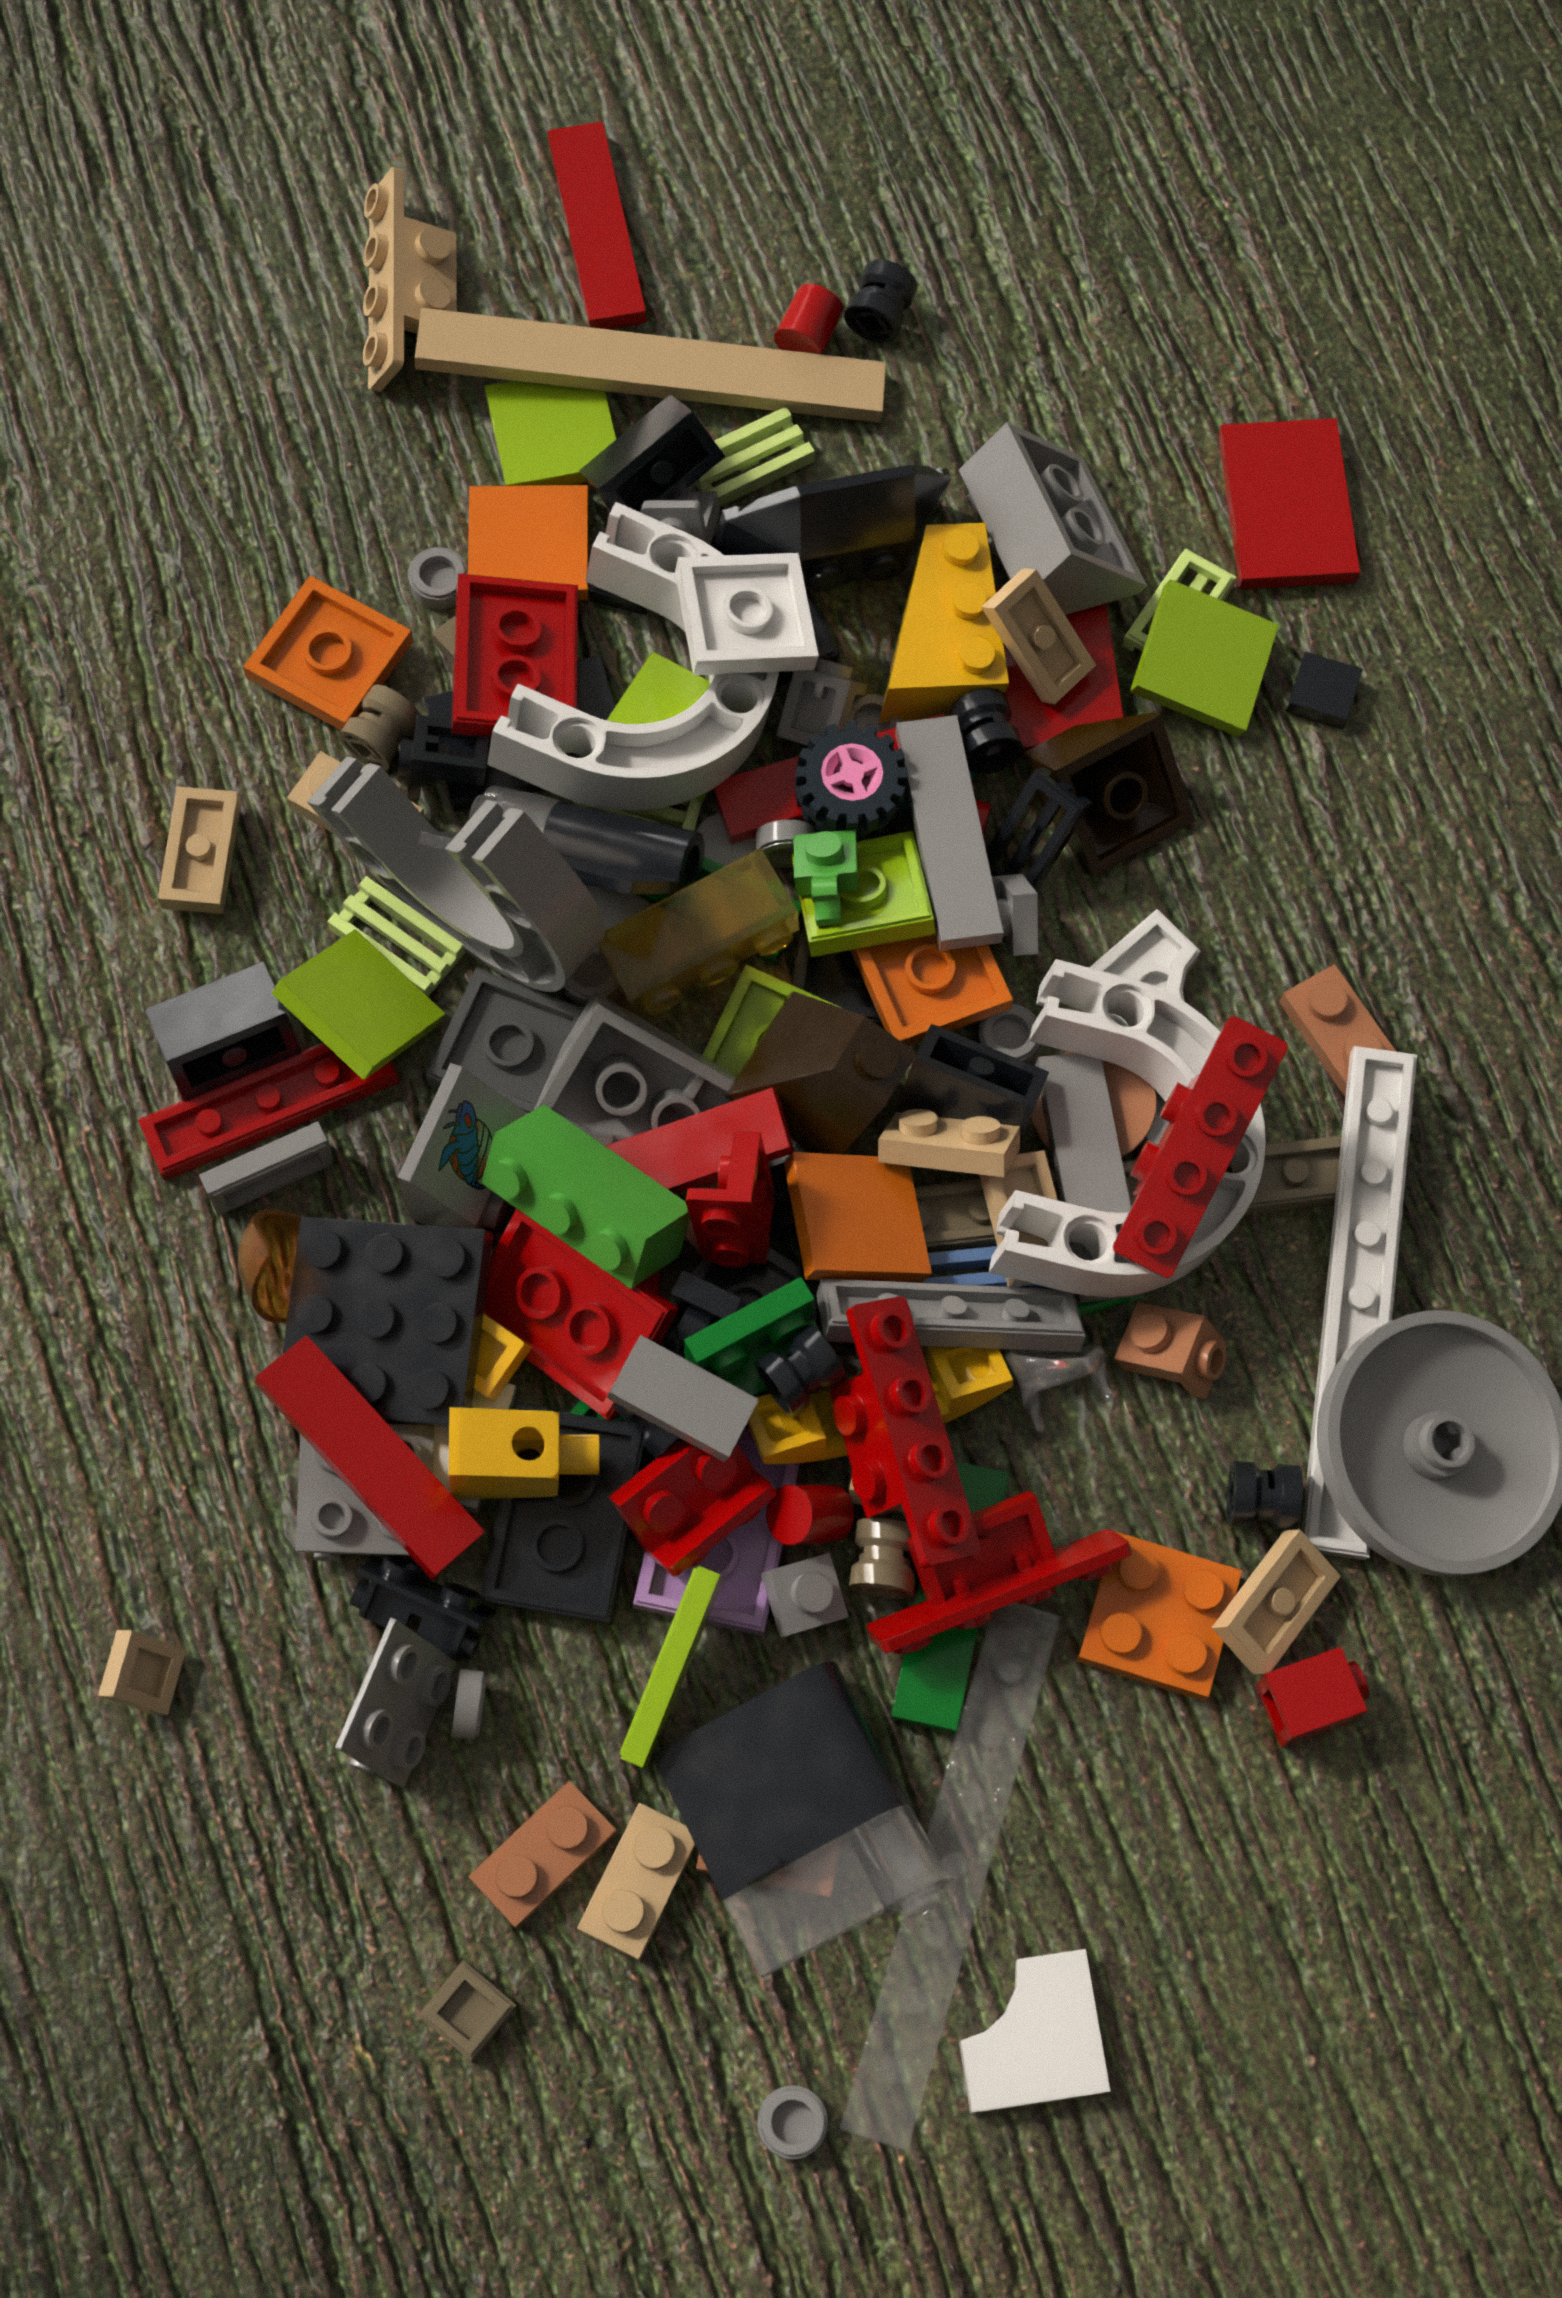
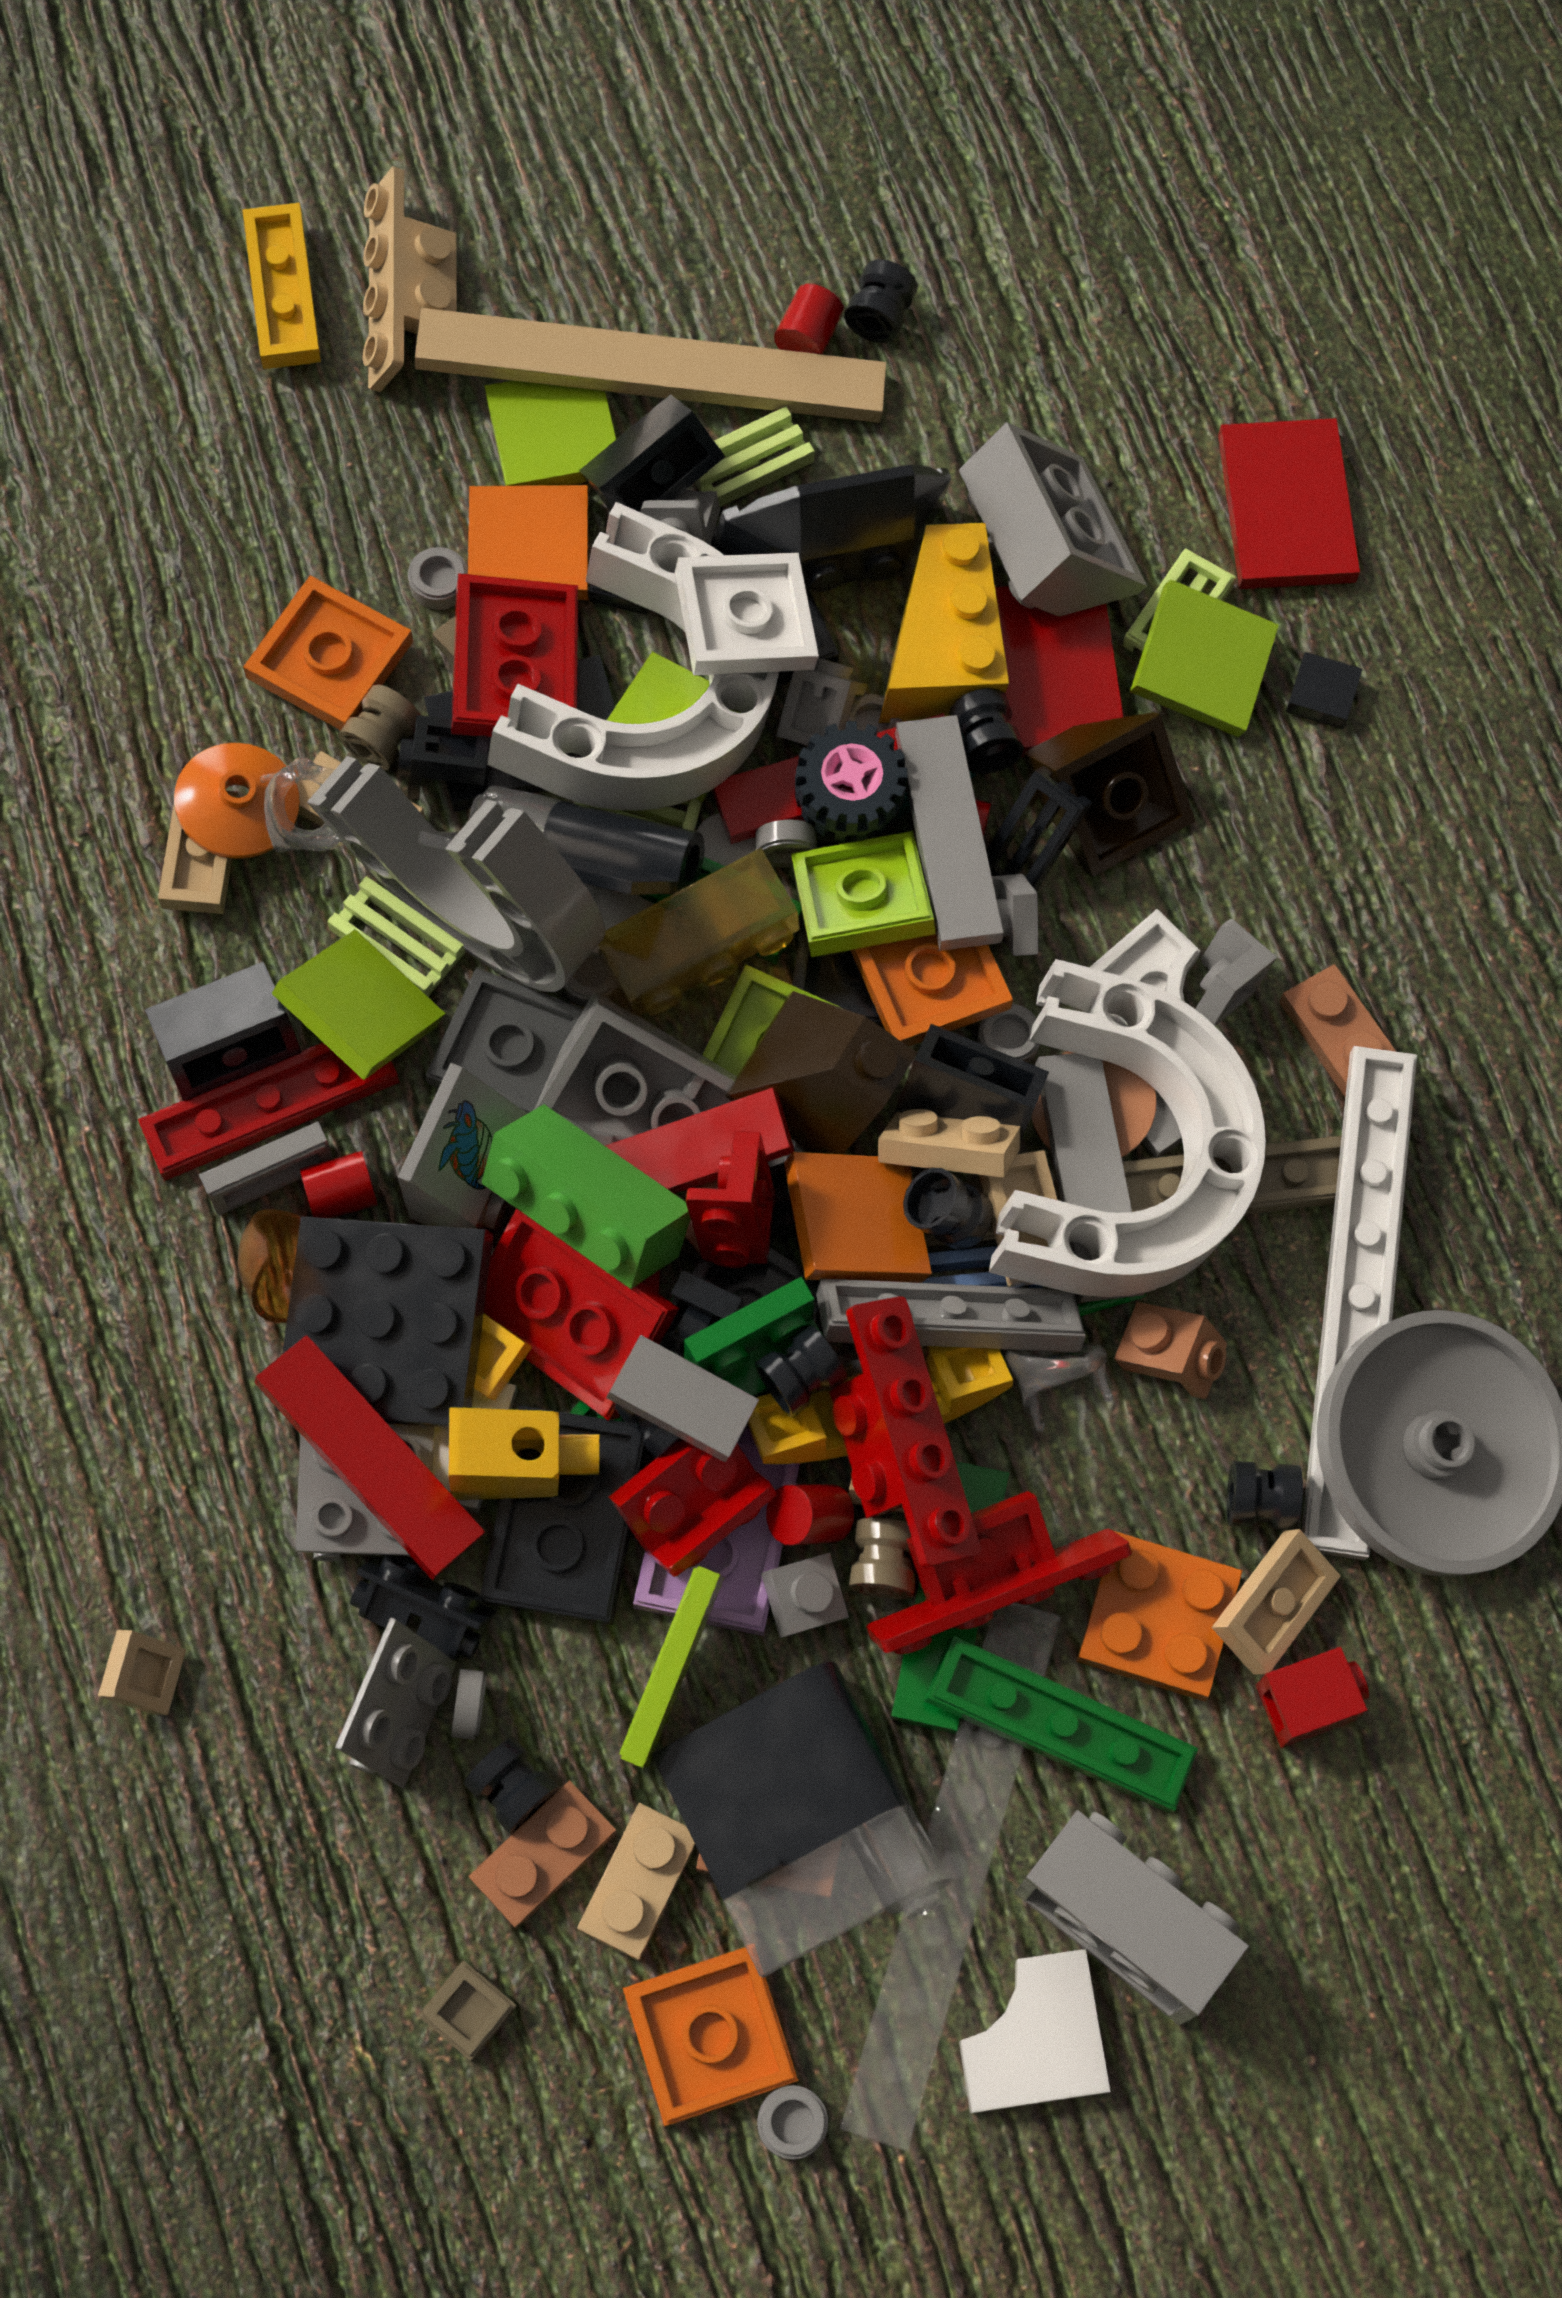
red tile [547,121,646,329] -> none
bright green plate [793,829,859,926] -> none
tan plate [981,568,1096,704] -> none
red bracket [1112,1016,1288,1278] -> none
none -> orange dish [174,743,300,859]
none -> yellow plate [242,202,321,369]
none -> clear piece [260,758,344,853]
none -> red piece [300,1151,378,1219]
none -> black wheel [464,1737,560,1835]
none -> orange tile [623,1944,798,2127]
none -> black wheel [903,1168,993,1250]
none -> green tile [924,1636,1199,1813]
none -> light grey brick [1014,1810,1249,2025]
none -> light grey bracket [1195,919,1277,1026]

